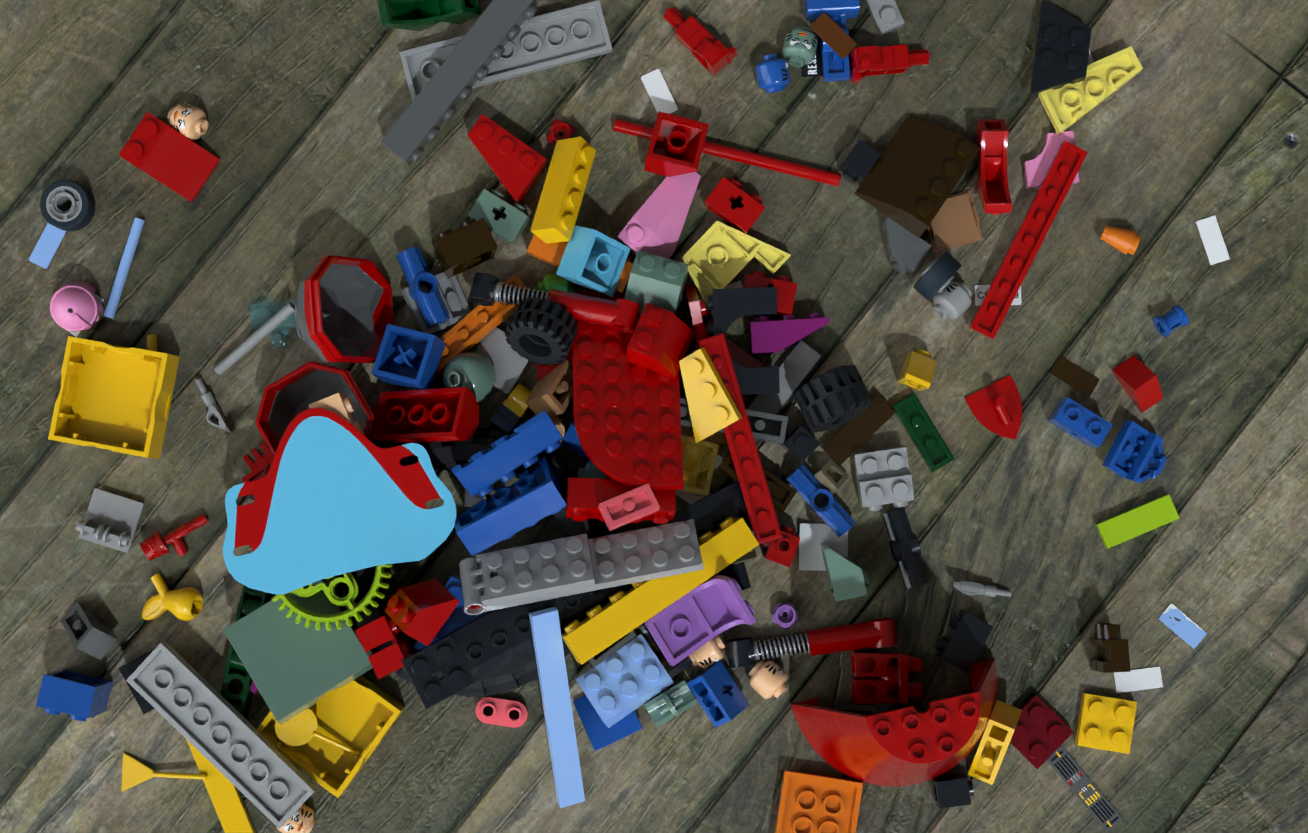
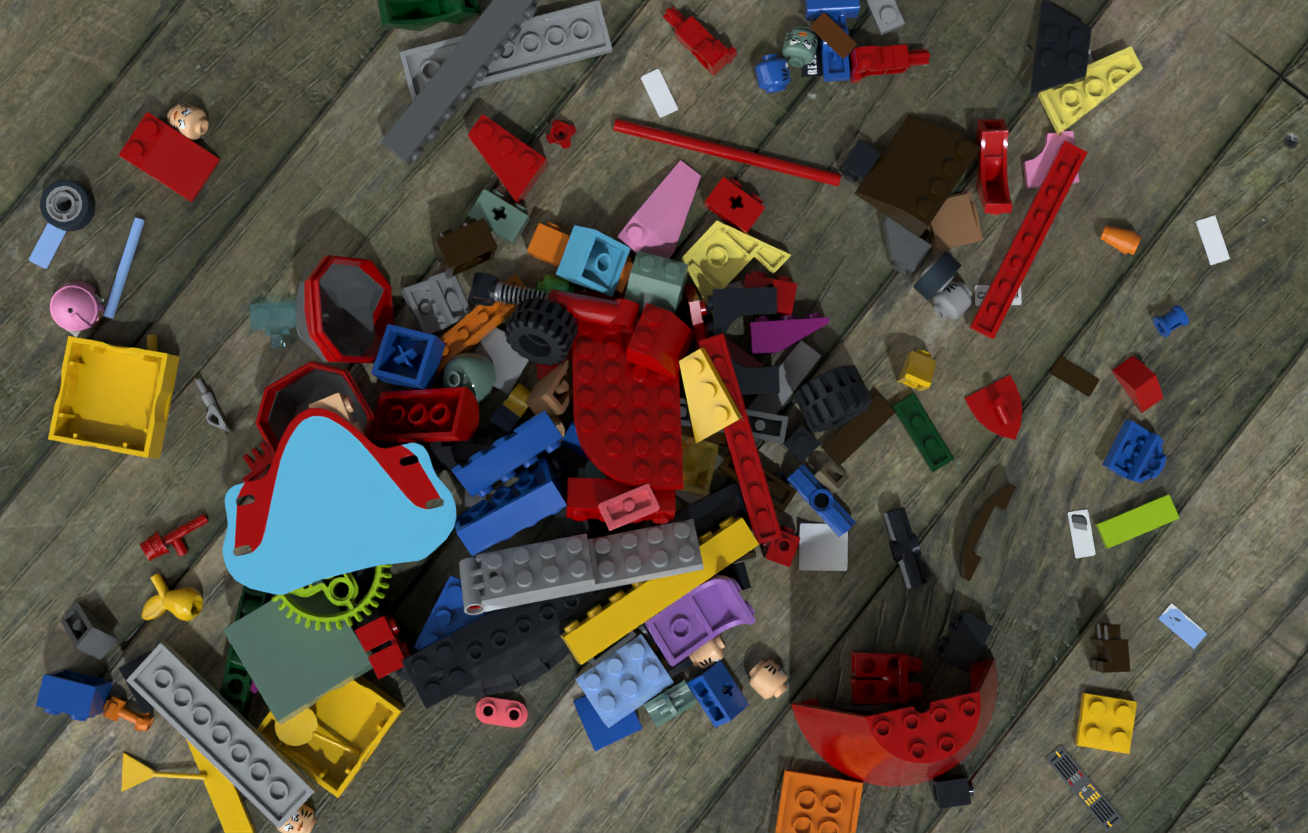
light grey hinge [76,488,145,553] -> none
light grey bar [214,302,295,375] -> none
red slope [384,578,460,646] -> none
blue piece [396,247,450,327] -> none
light blue tile [529,607,585,809] -> none
yellow brick [530,136,596,244] -> none
red slope [644,111,709,177] -> none
piece [726,618,898,668] -> none
medium lavender plate [772,602,798,628] -> none
sand green slope [820,543,870,602] -> none
light grey plate [853,445,914,511] -> none
light grey hand [953,581,1012,597] -> none
yellow slope [968,700,1022,785] -> none
dark red plate [1010,694,1074,769] -> none
blue brick [1047,397,1113,448] -> none
white sticker [1114,666,1163,693] -> none
none -> orange bar [103,695,154,732]
none -> dark brown slope [960,484,1016,581]
none -> white sticker [1068,509,1096,558]

